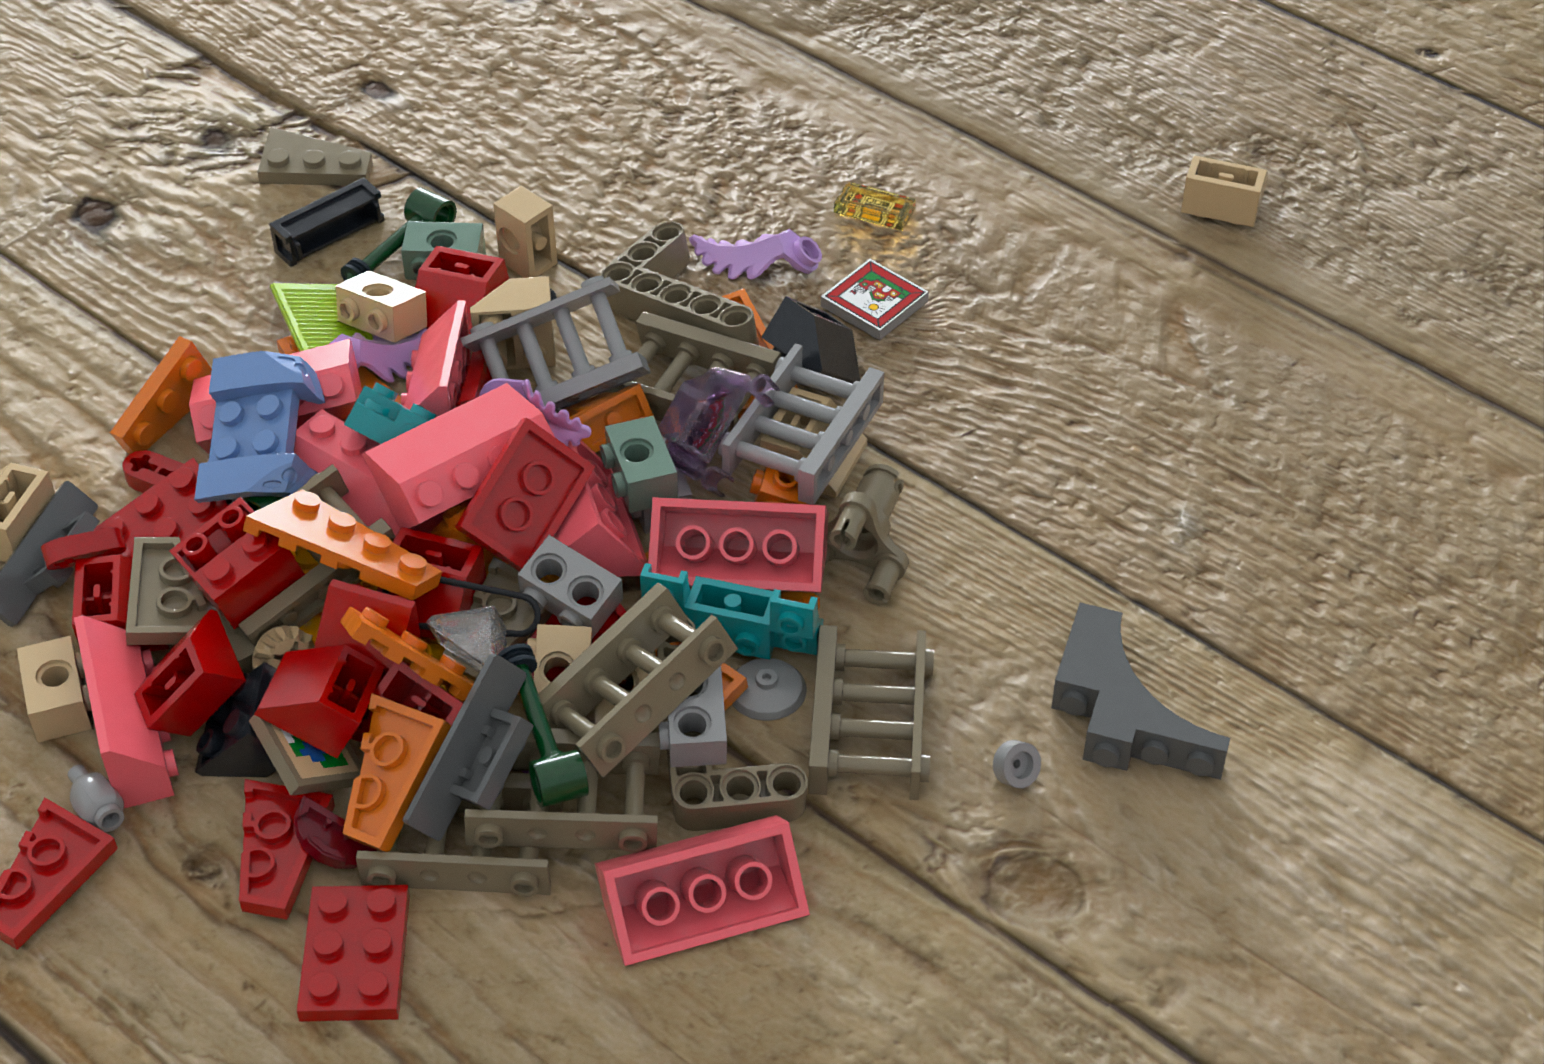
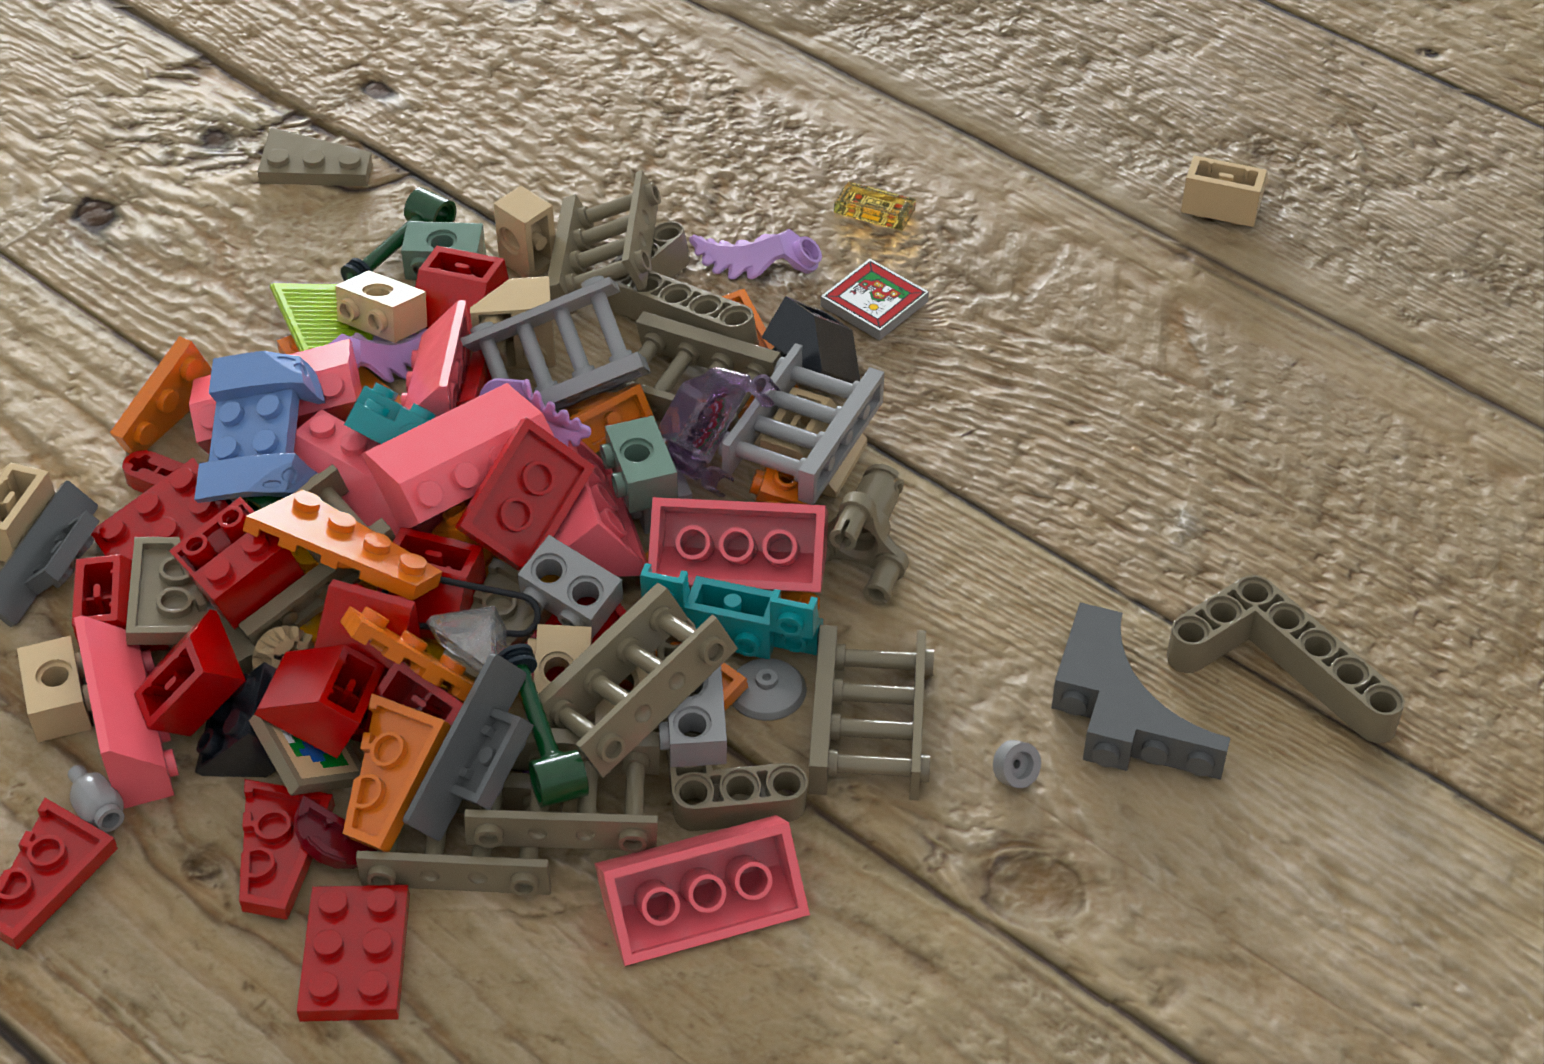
red beam [40,527,127,570] -> none
black container [269,178,385,267] -> none
none -> dark tan fence [548,170,661,314]
none -> dark tan beam [1166,575,1405,743]

